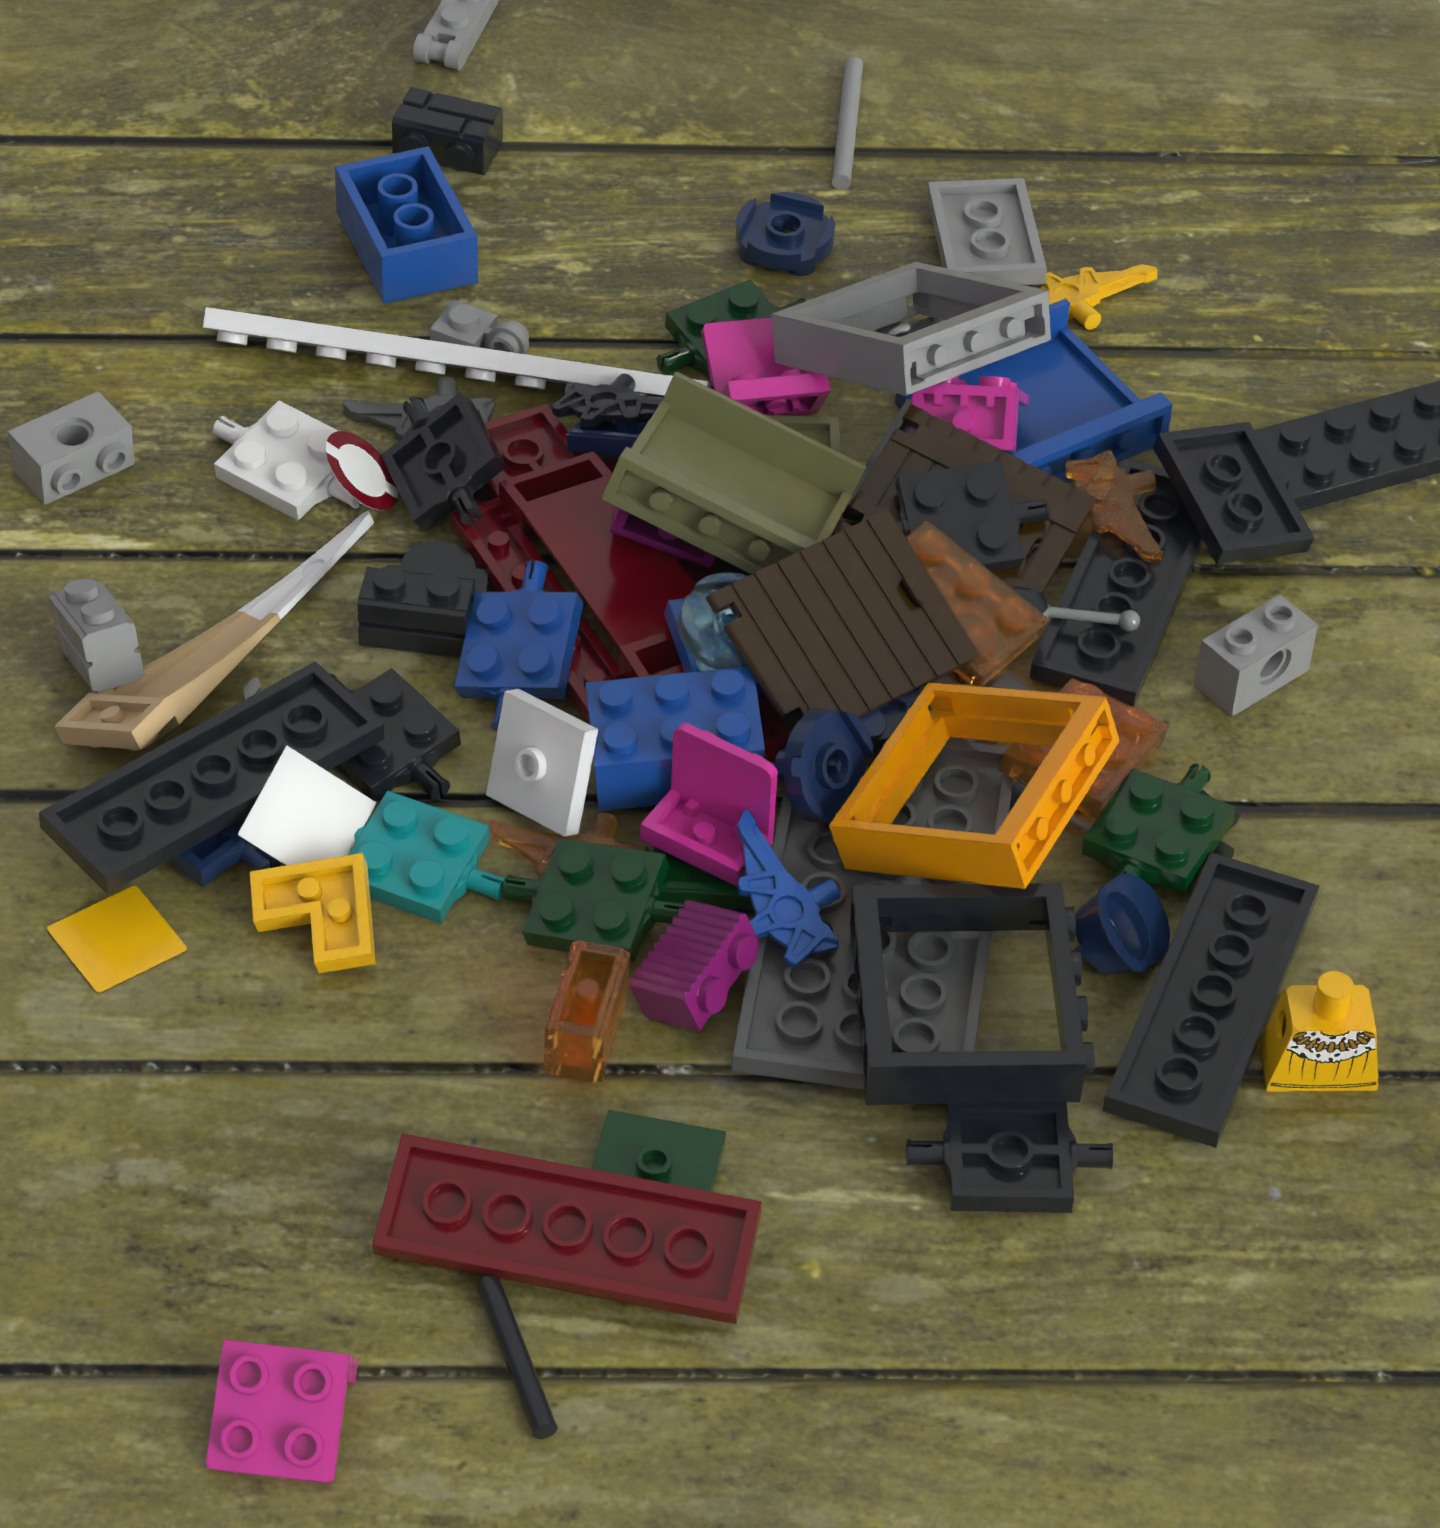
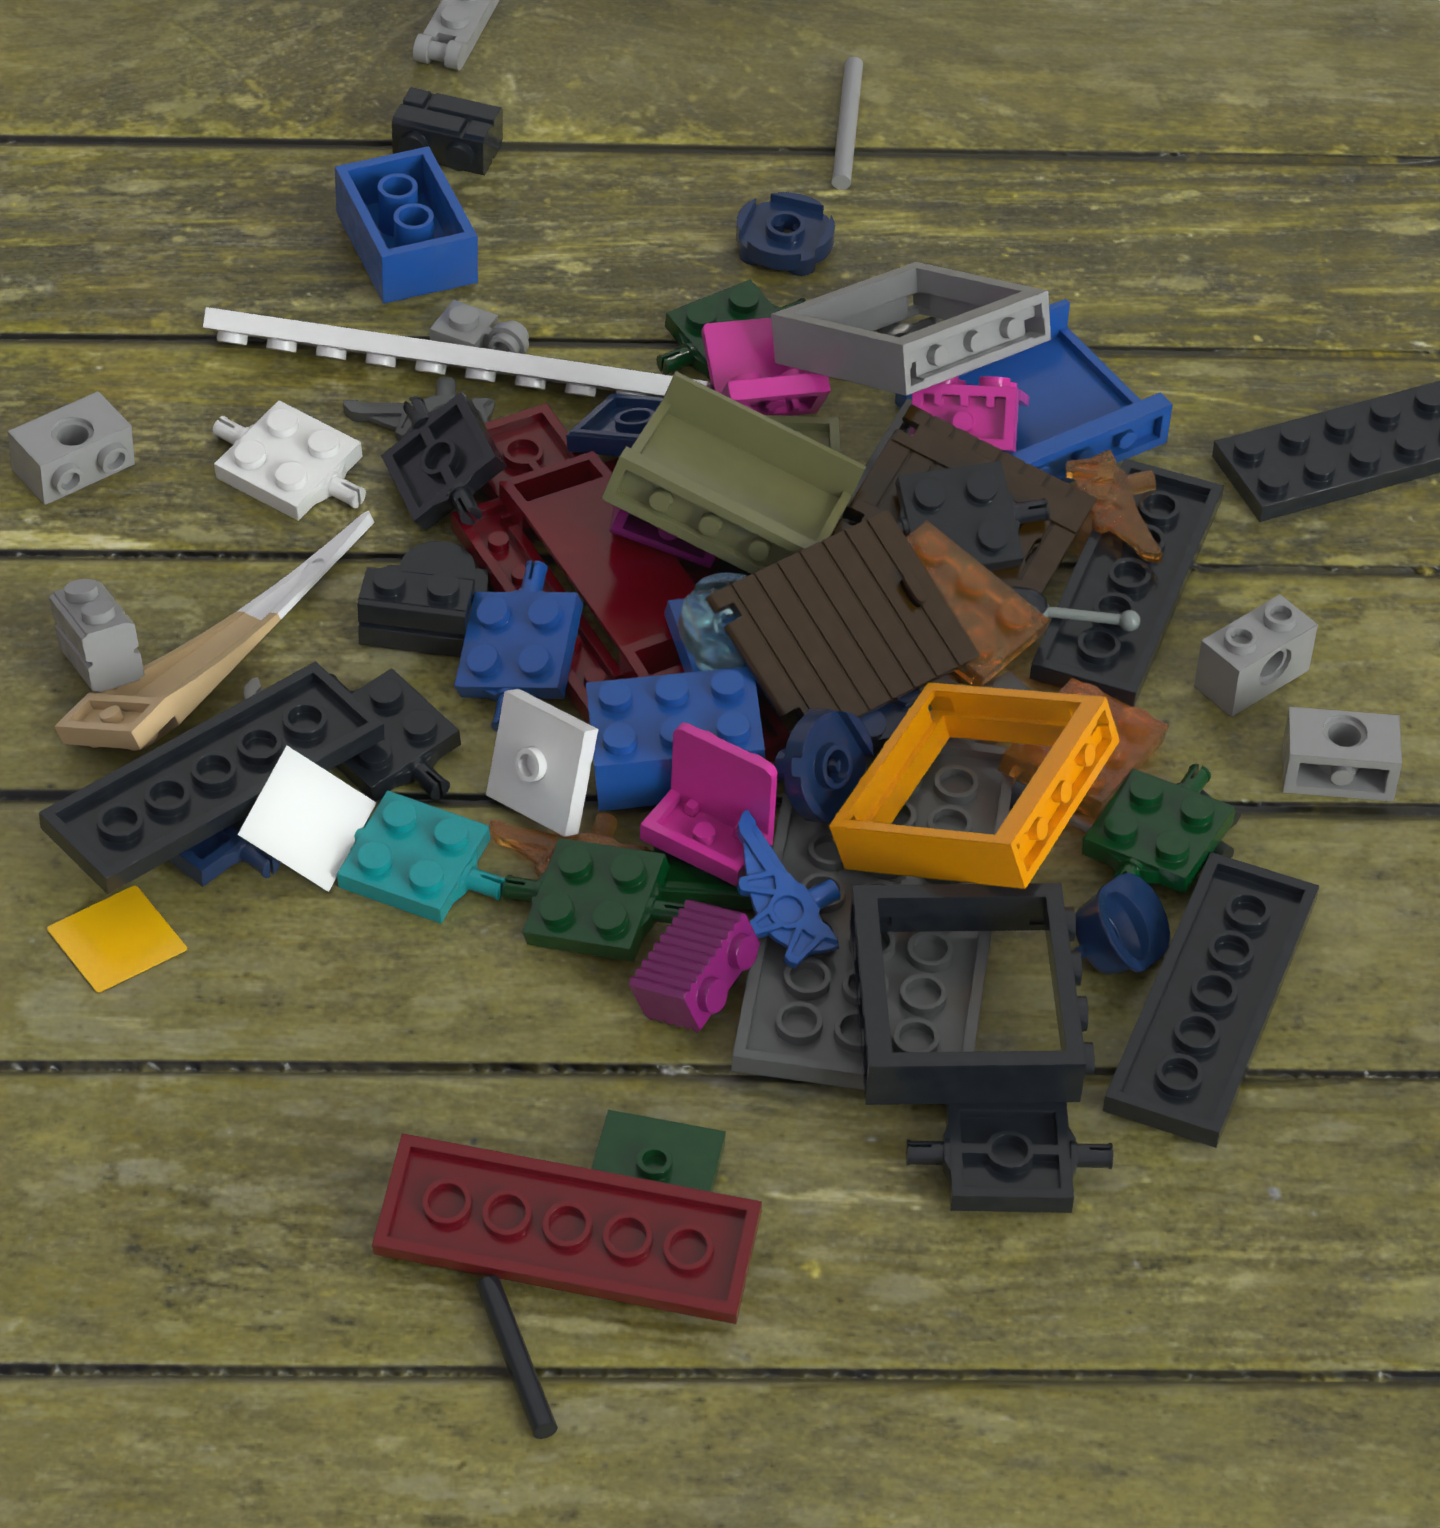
dark pink bracket [206,1339,359,1483] -> none
yellow plate [250,853,376,974] -> none
sticker [325,431,398,510] -> none
clear orange brick [544,940,630,1083] -> none
black piece [551,373,663,428] -> none
light grey plate [927,178,1047,285] -> none
yellow piece [1039,264,1158,330] -> none
black plate [1153,422,1315,565] -> none
yellow torso [1259,971,1379,1092] -> none
none -> light grey brick [1282,707,1402,802]

